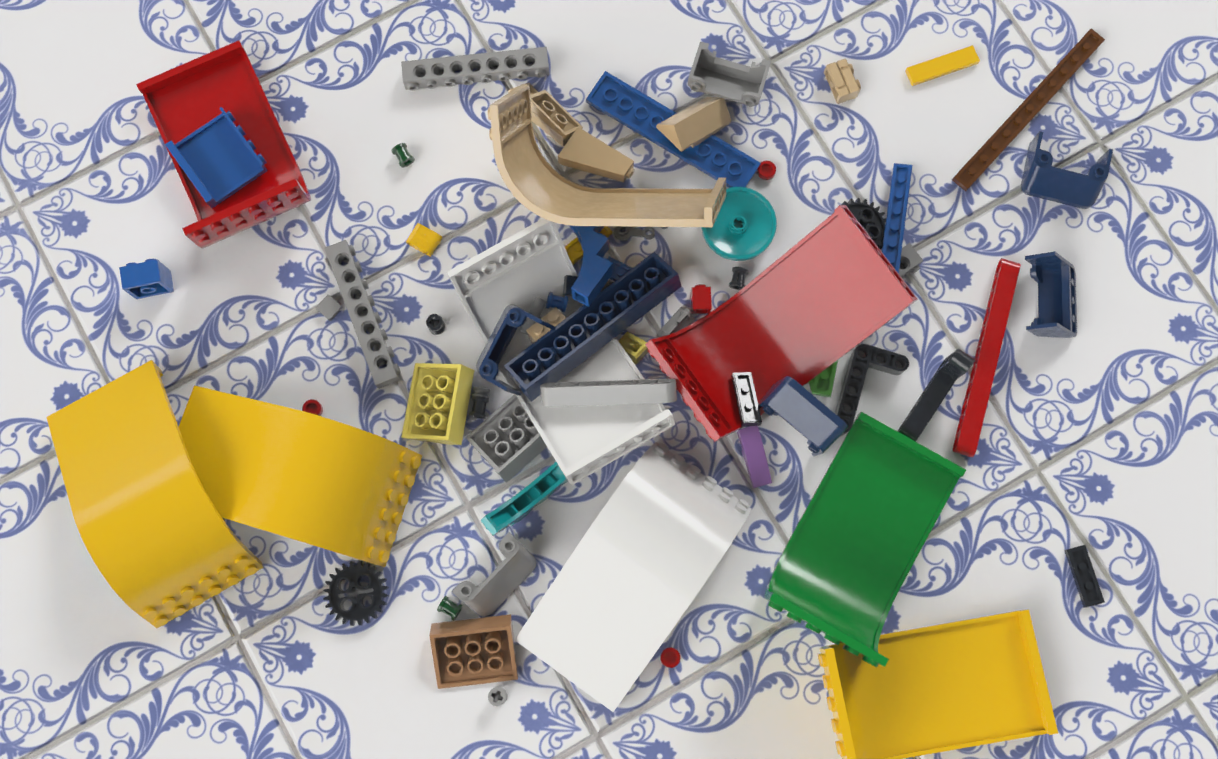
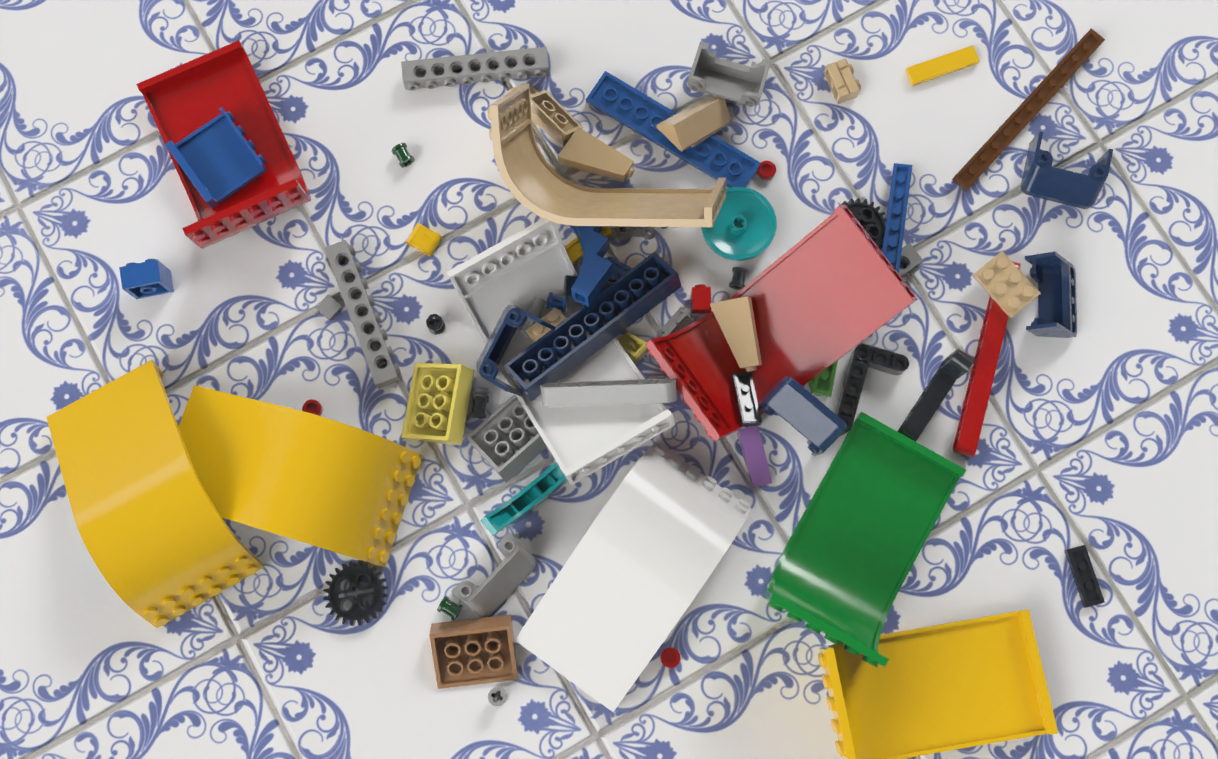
none -> tan slope [710,296,762,372]
none -> tan plate [972,251,1041,318]

